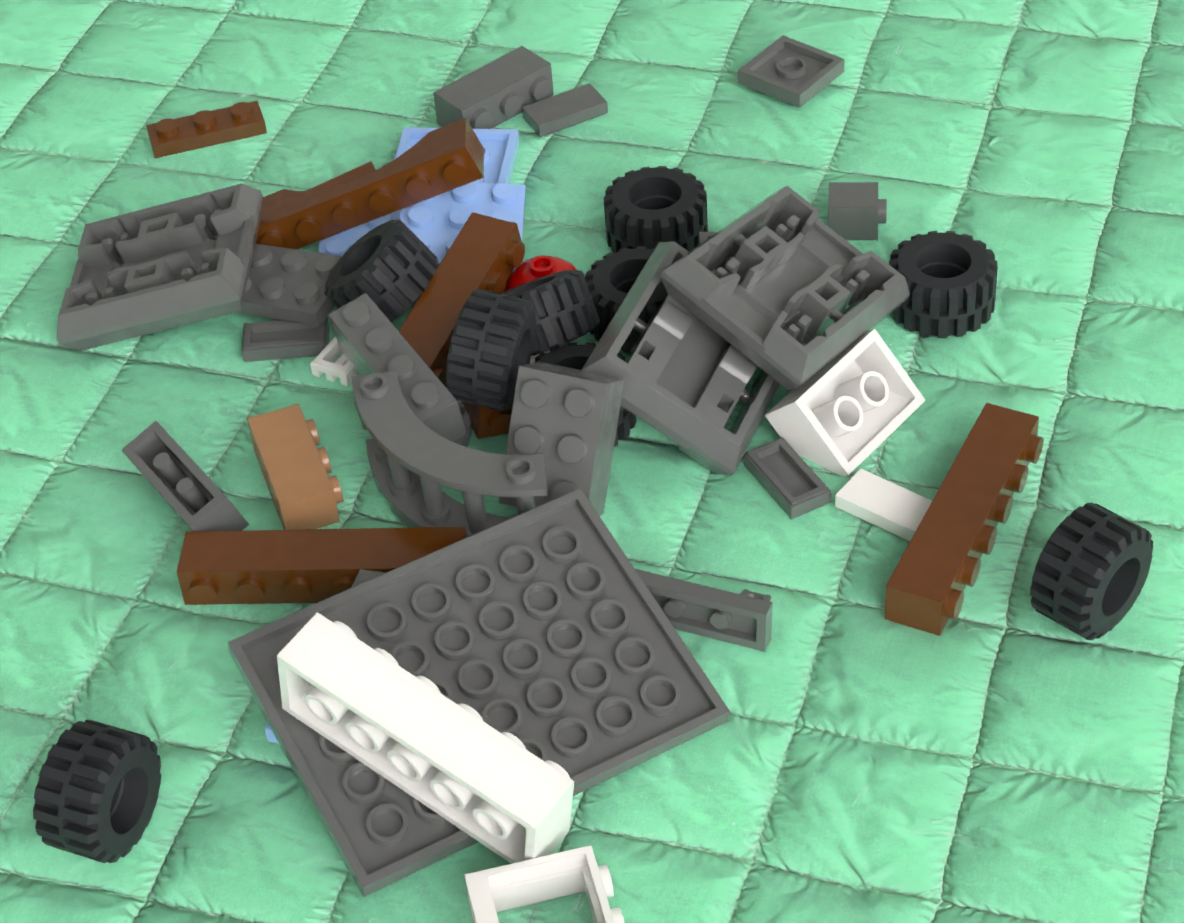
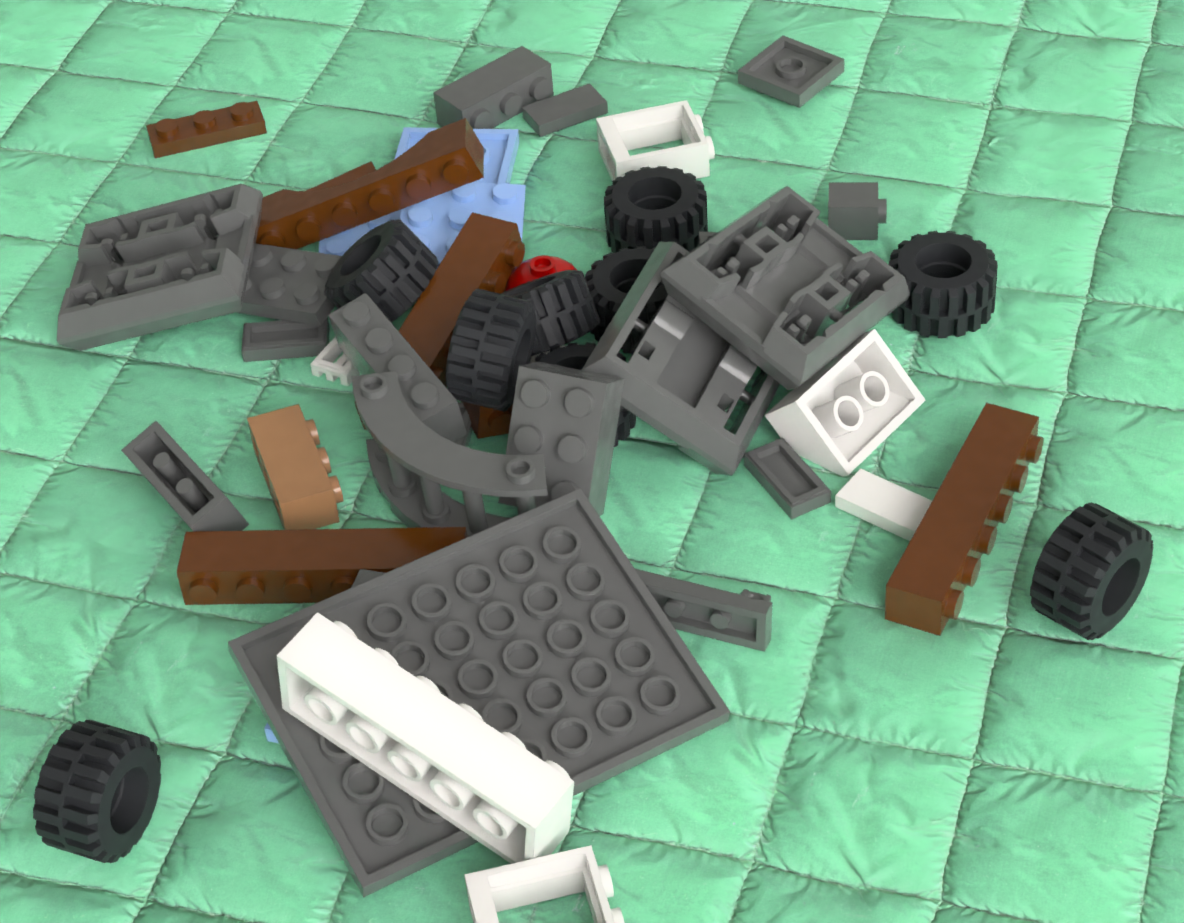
none -> white window [596,100,715,181]

